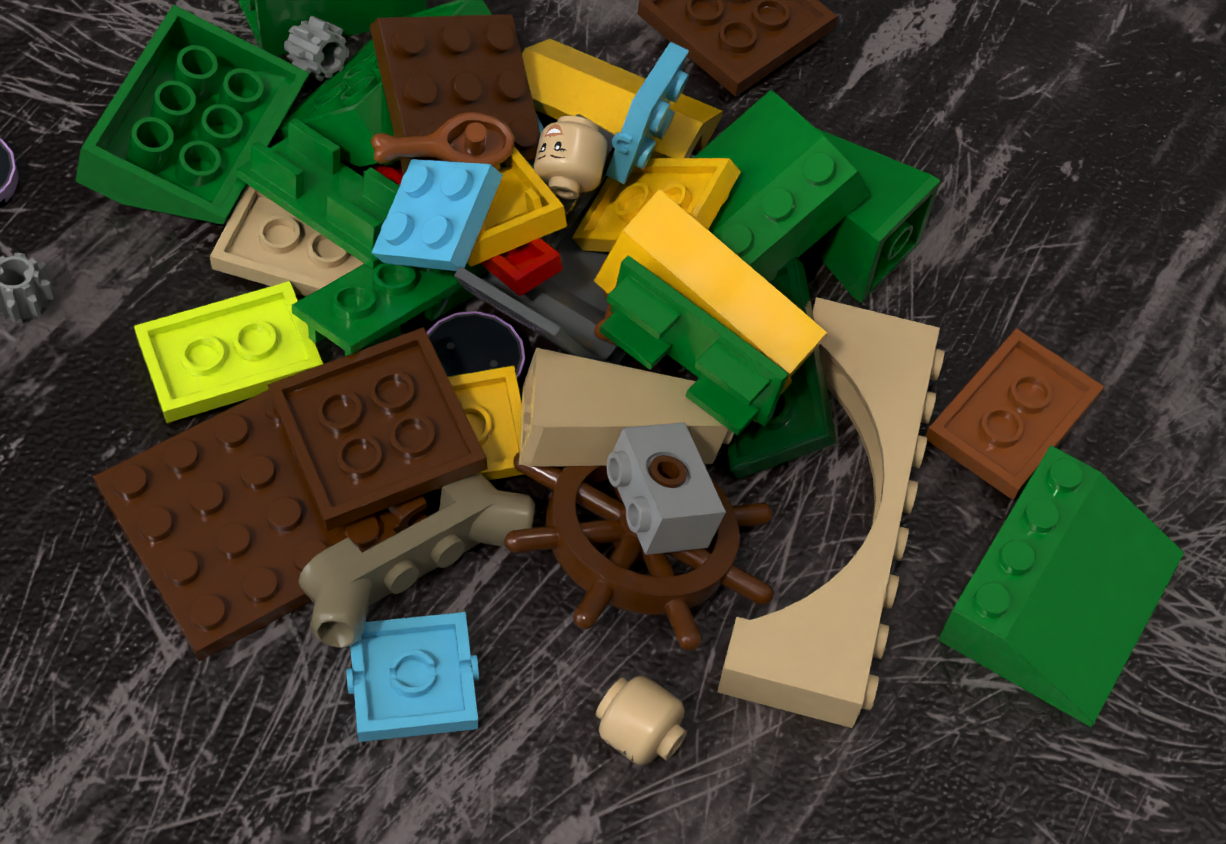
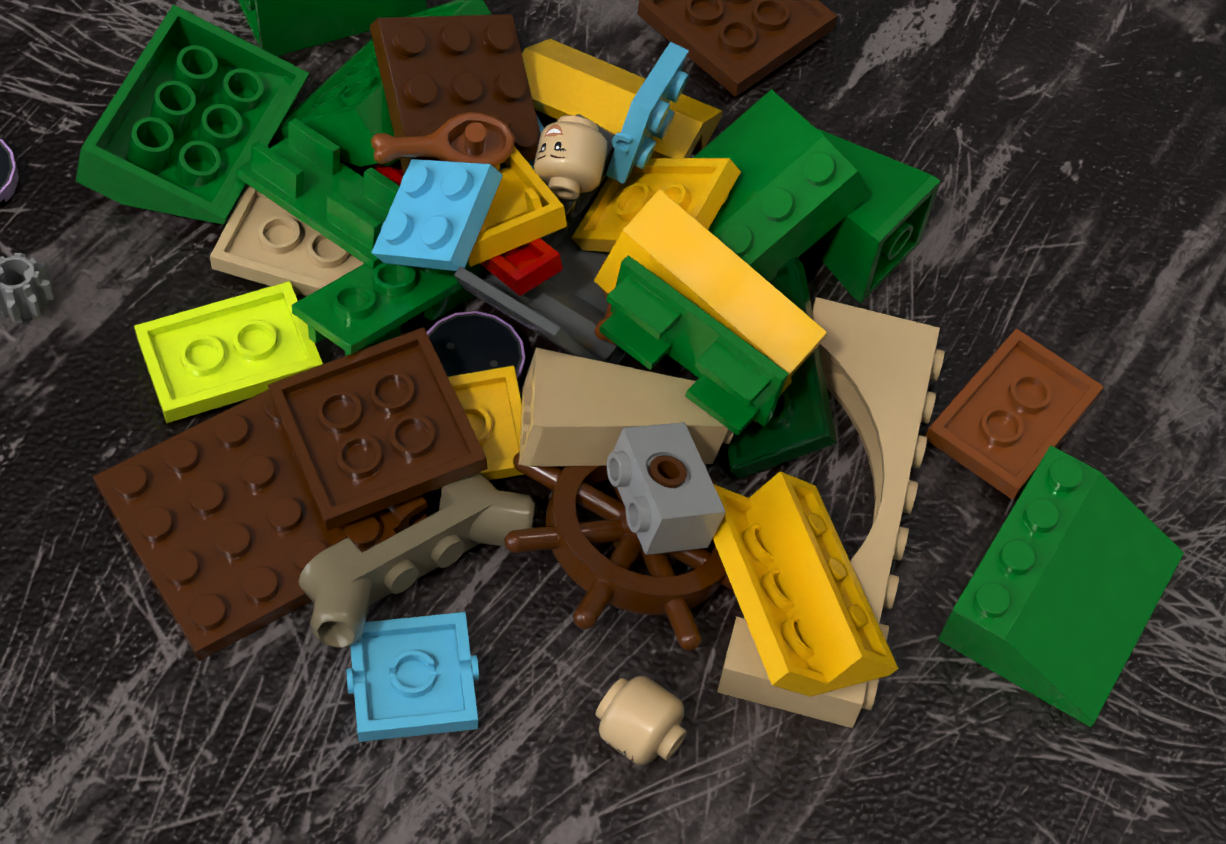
light grey gear [284,16,349,82] -> none
none -> yellow slope [713,471,899,697]

